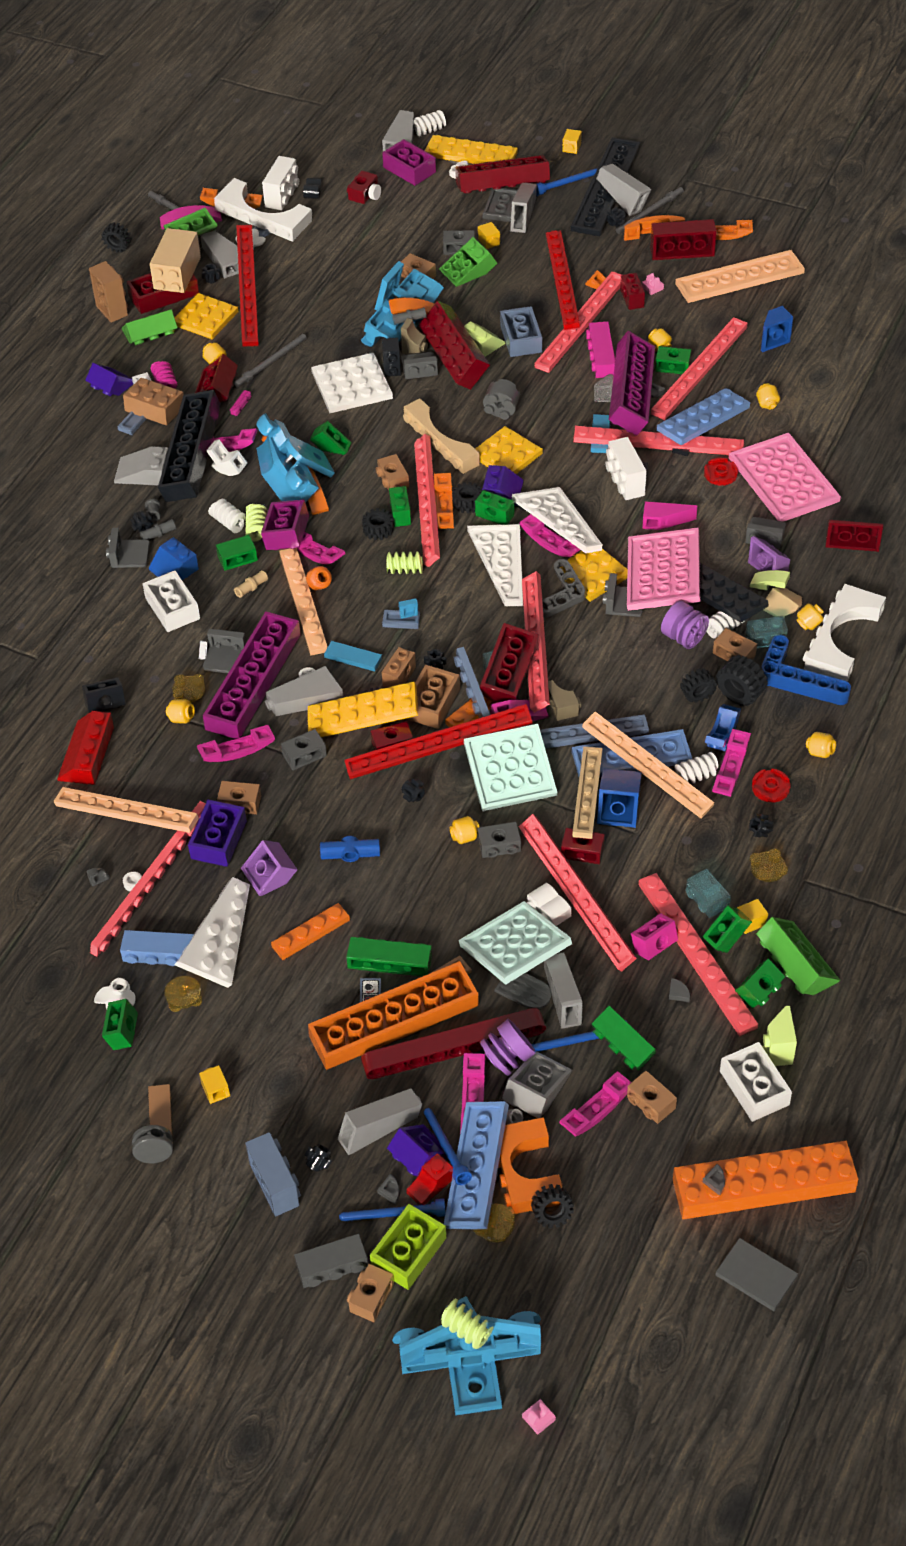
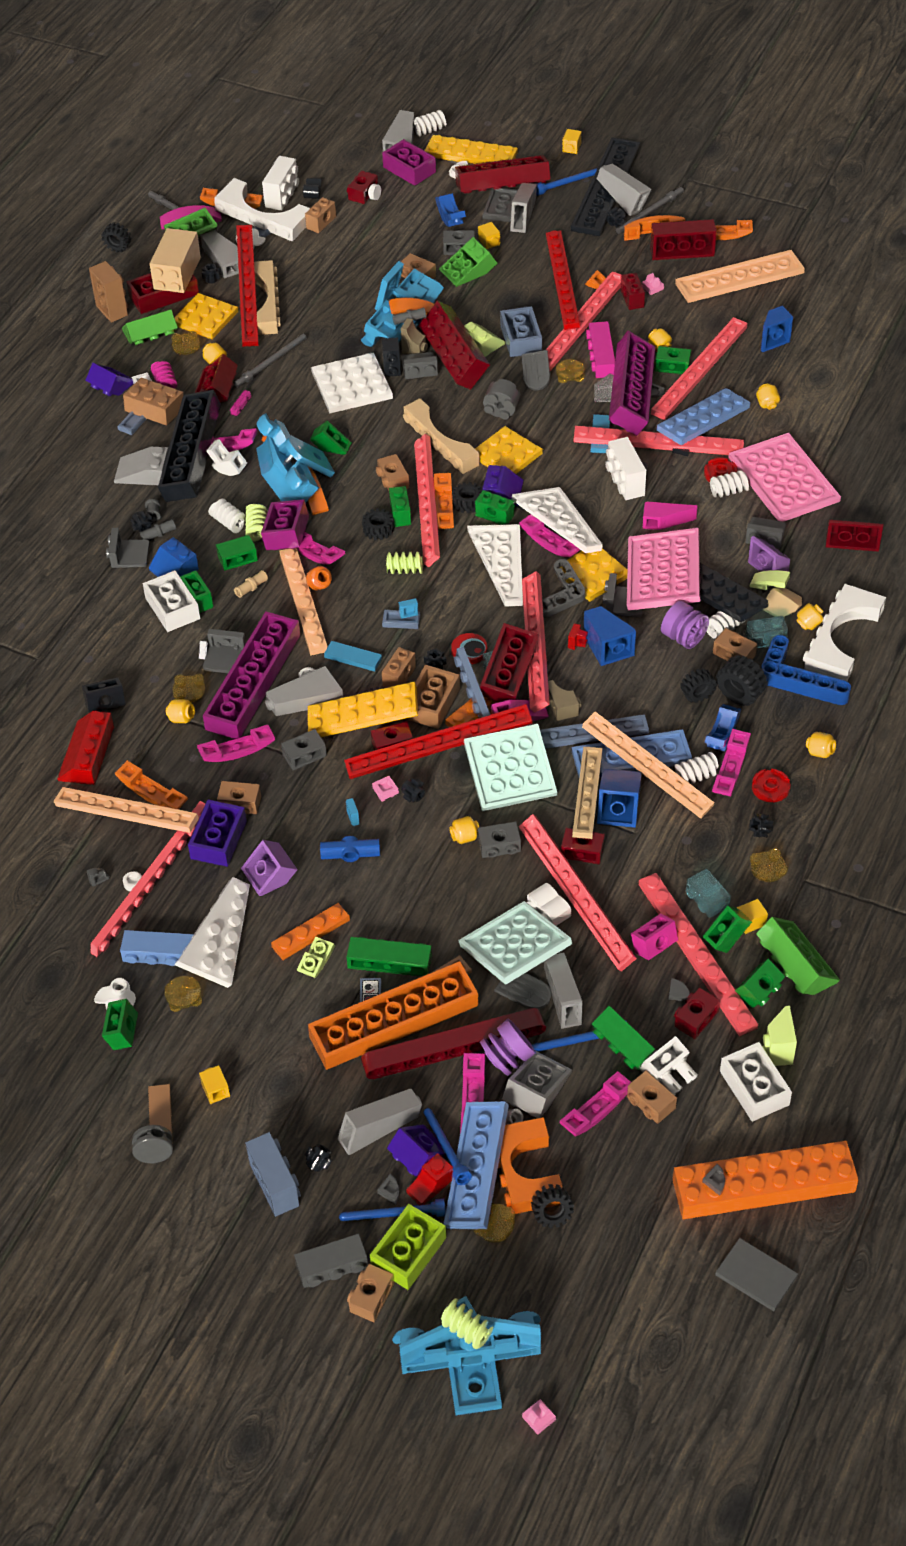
none -> orange slope [115,761,188,809]
none -> clear yellow piece [171,331,200,355]
none -> green brick [180,570,213,613]
none -> tan arch [254,260,281,335]
none -> yellowish green slope [297,937,335,978]
none -> medium nougat brick [305,197,336,233]
none -> dark azure tile [346,798,359,826]
none -> bright pink tile [372,776,399,802]
none -> blue arch [435,193,466,227]
none -> tile [451,633,487,664]
none -> dark grey window [521,350,550,390]
none -> clear yellow piece [556,359,584,383]
none -> red tile [568,623,588,650]
none -> blue slope [584,606,636,666]
none -> white brick [640,1036,698,1095]
none -> dark red brick [674,987,720,1040]
none -> white piece [710,470,749,497]

